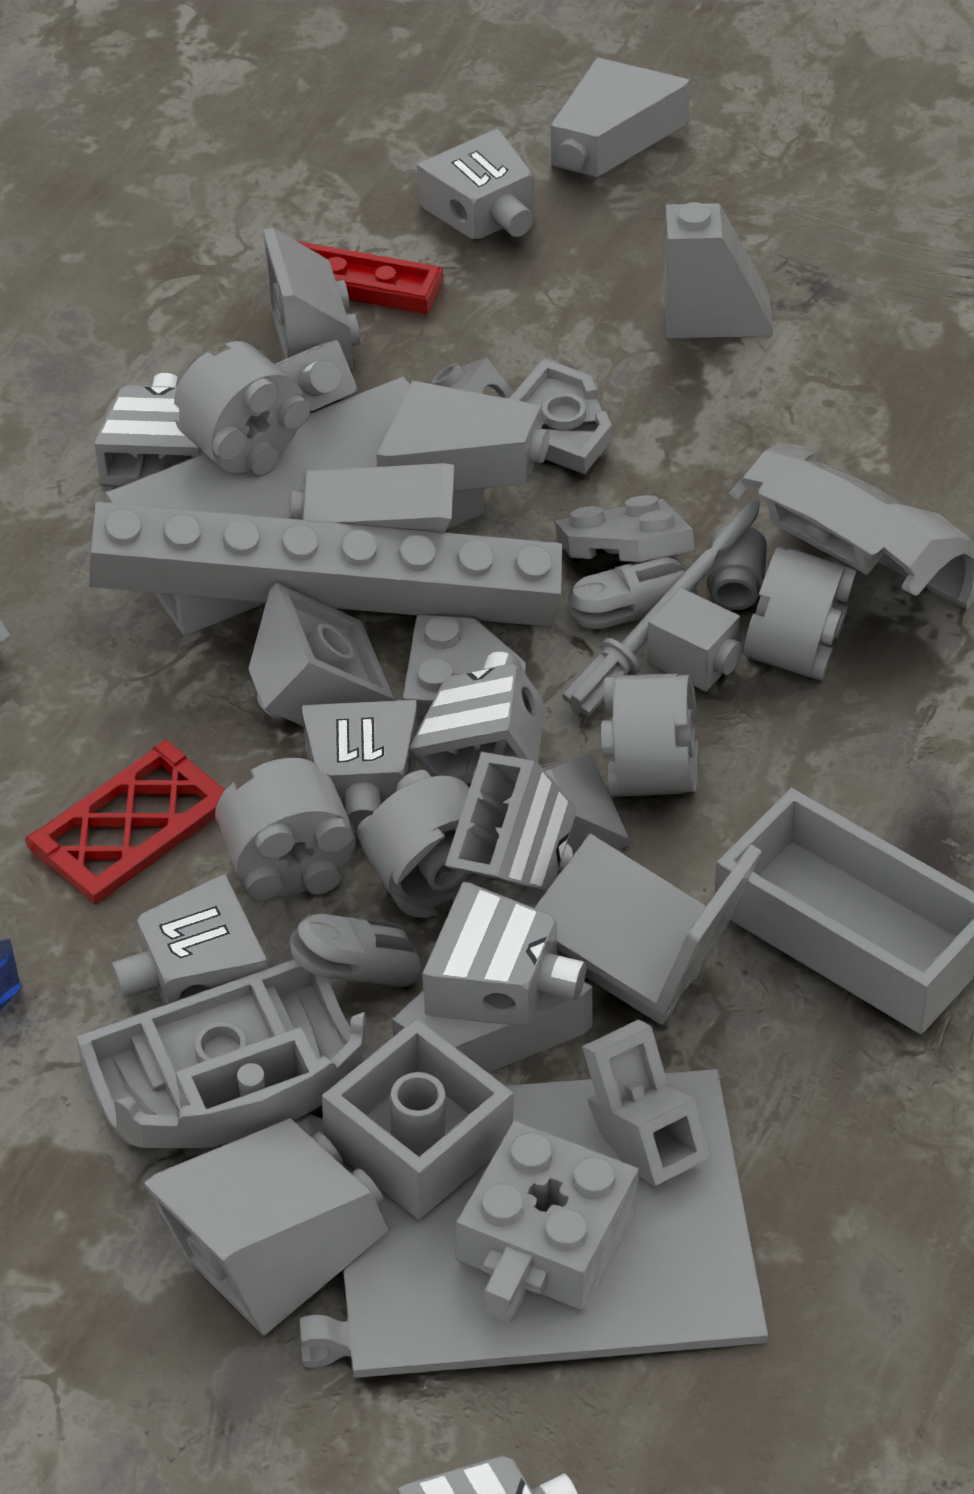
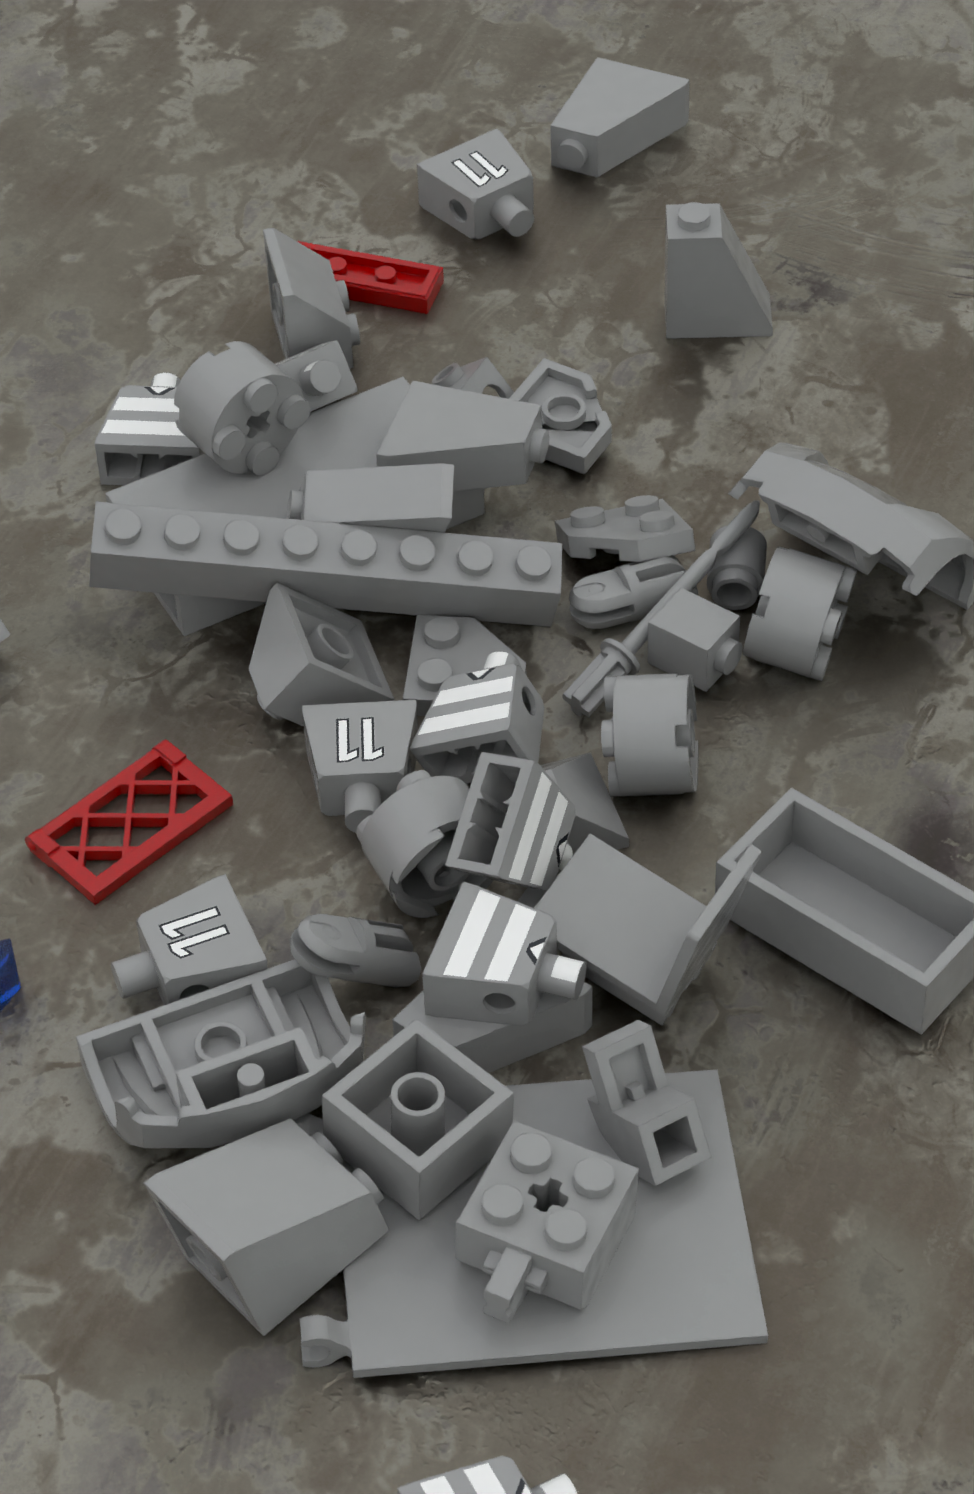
light grey brick [215,758,356,901] -> none

